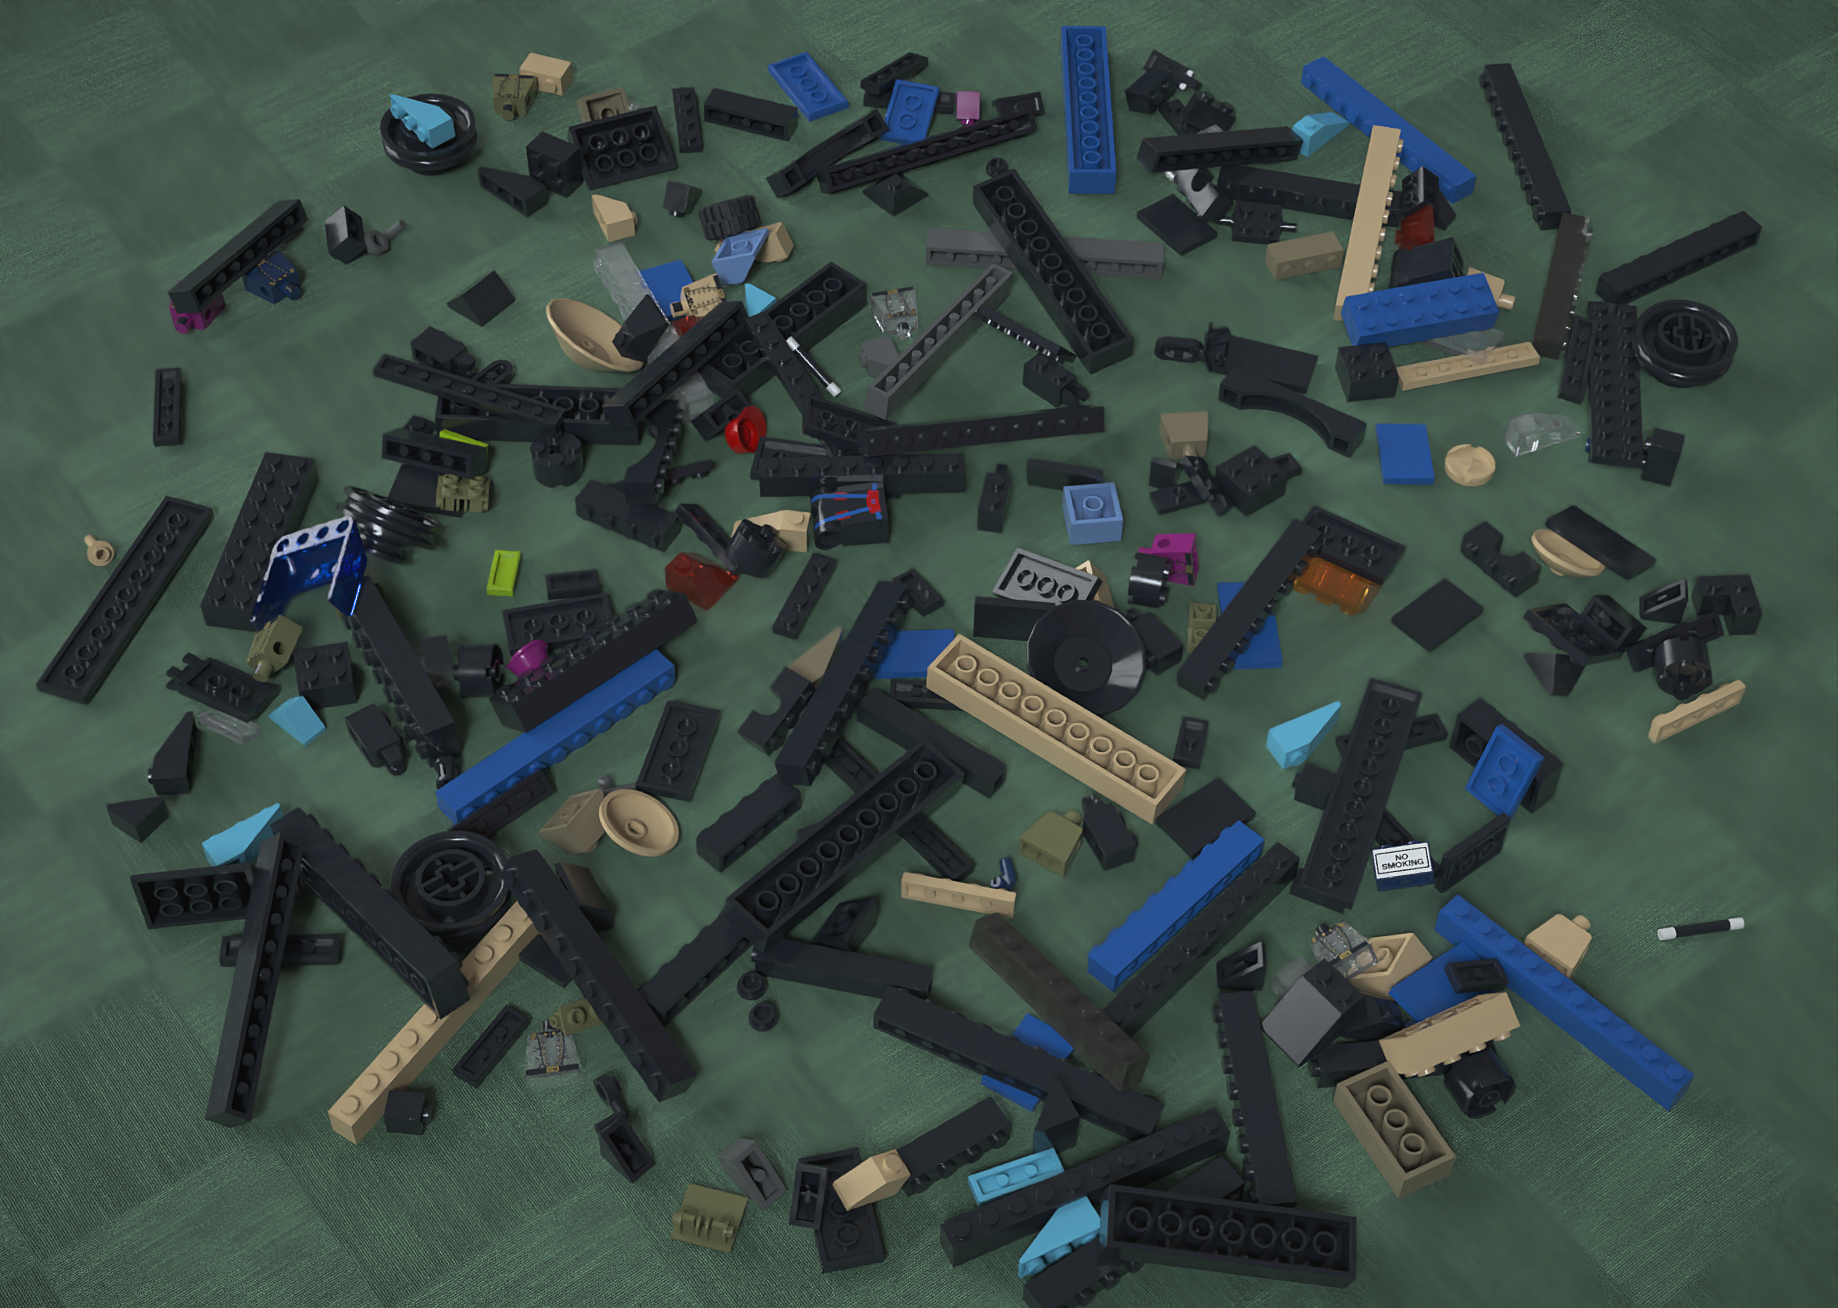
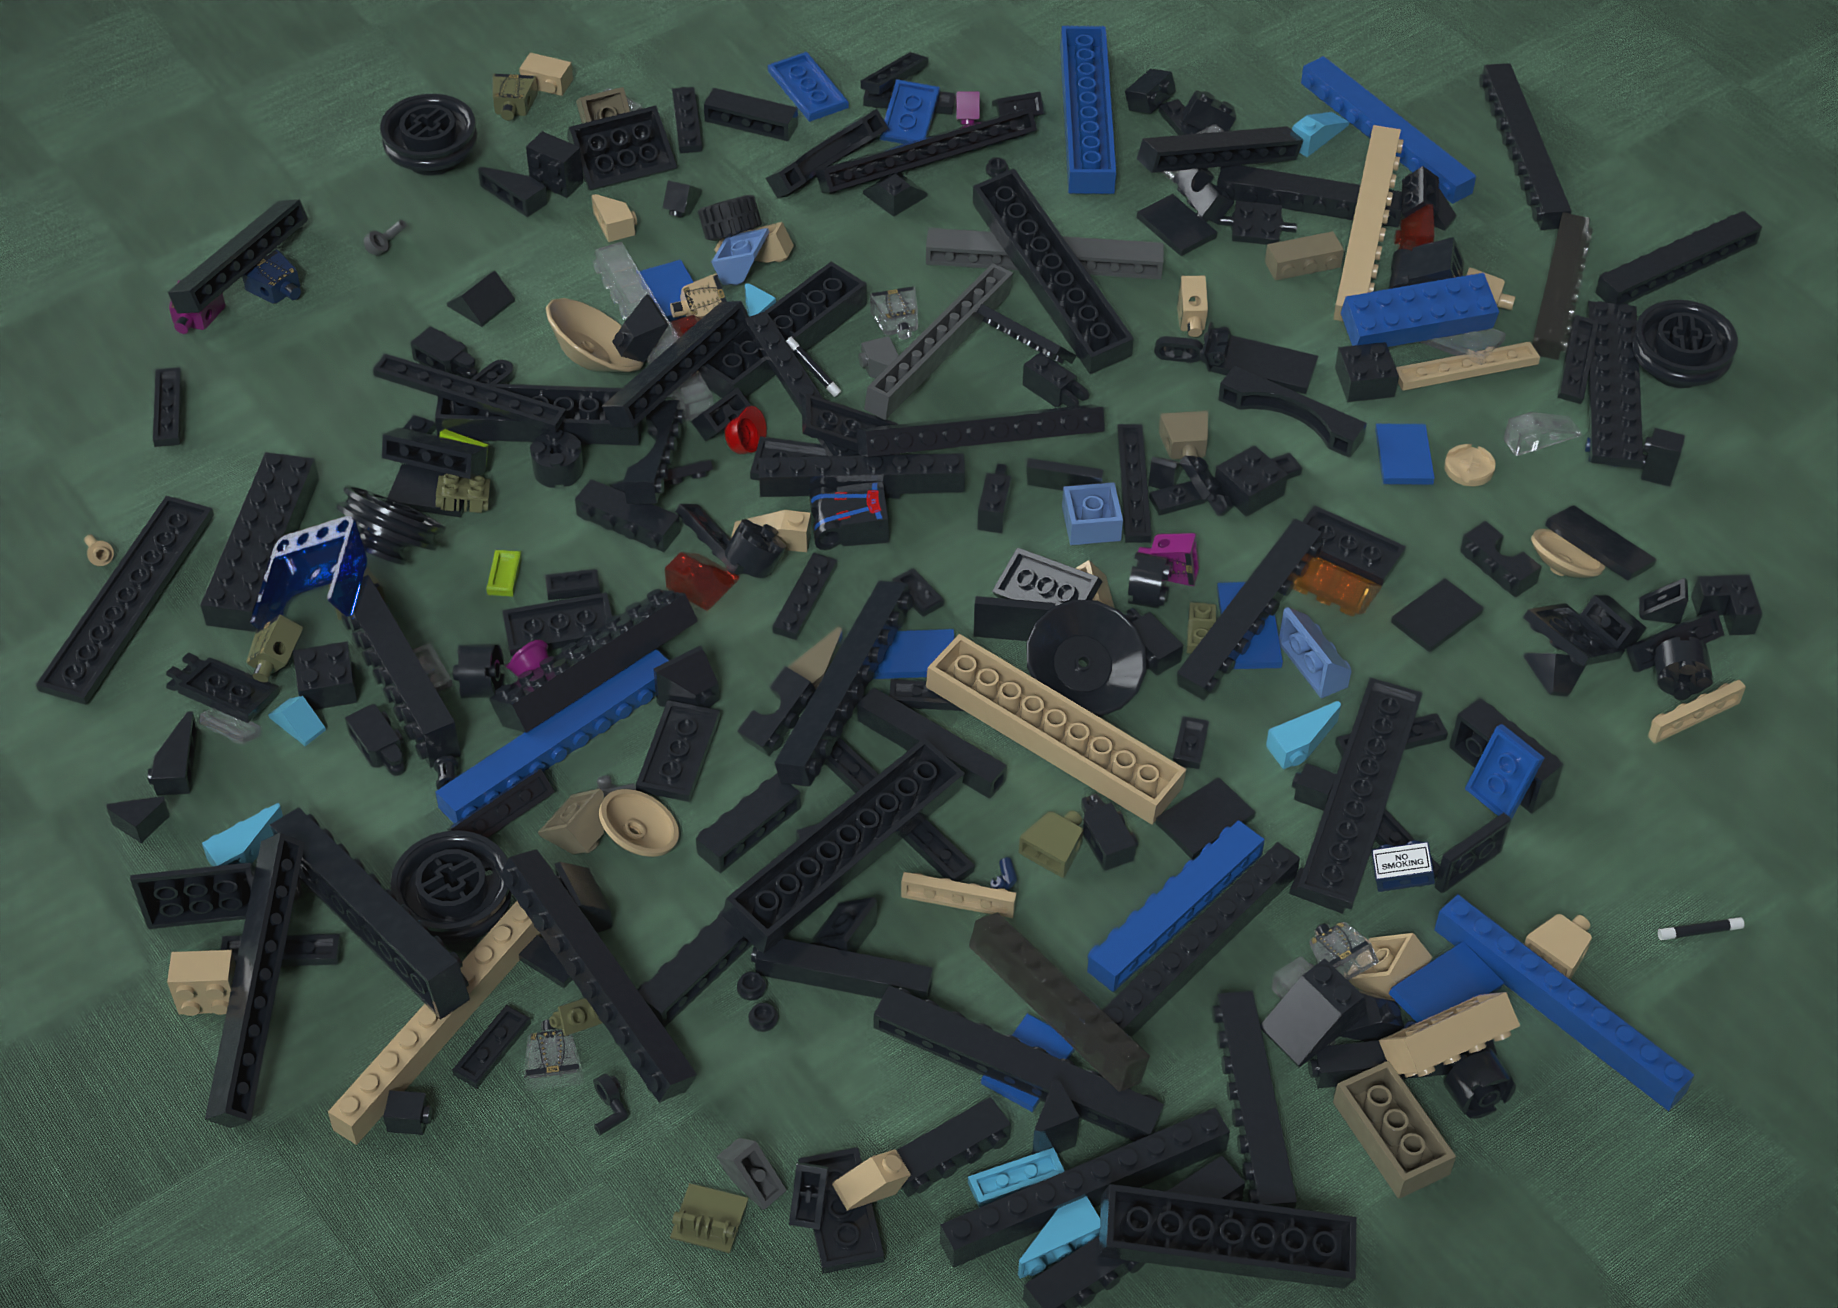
black brick [325,205,366,265] -> none
medium azure slope [390,94,455,148] -> none
black slope [420,635,454,673] -> none
black slope [598,1115,655,1183] -> none
black hinge [1143,49,1202,91] -> none
black slope [1216,941,1267,991] -> none
black plate [1444,958,1509,994] -> none
none -> tan brick [167,950,236,1016]
none -> black slope [653,646,720,708]
none -> black plate [1117,424,1152,543]
none -> tan torso [1177,276,1208,337]
none -> medium blue slope [1279,607,1352,698]

